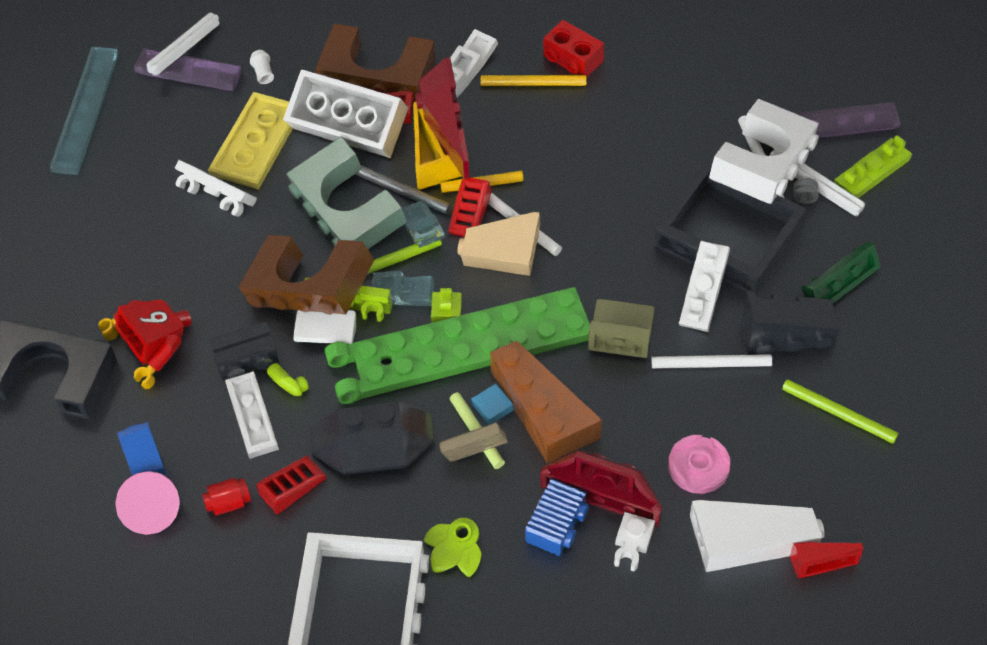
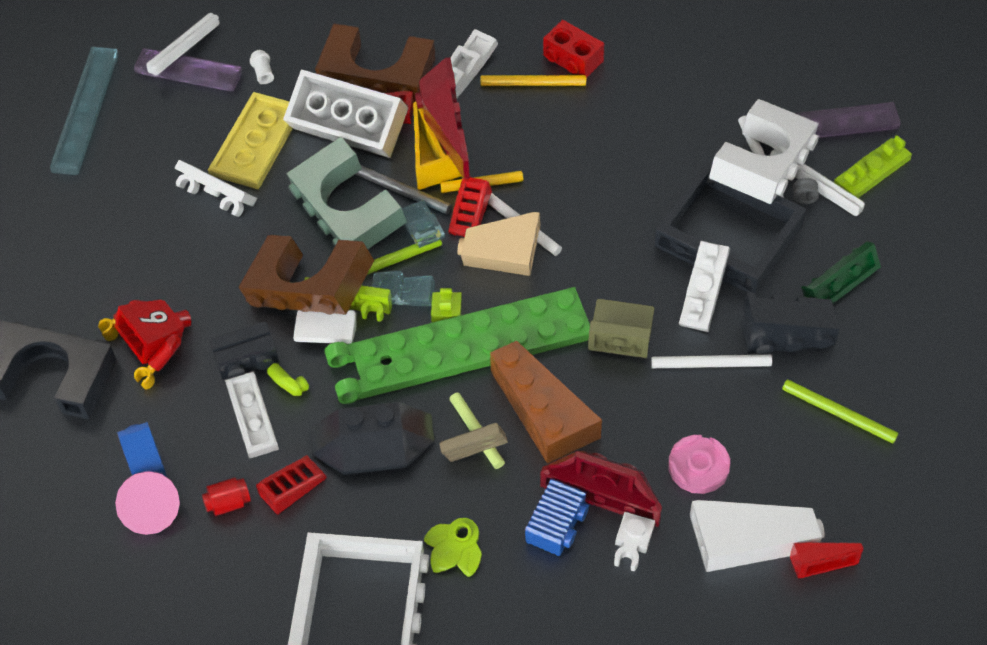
dark azure tile [471,384,514,425] -> none

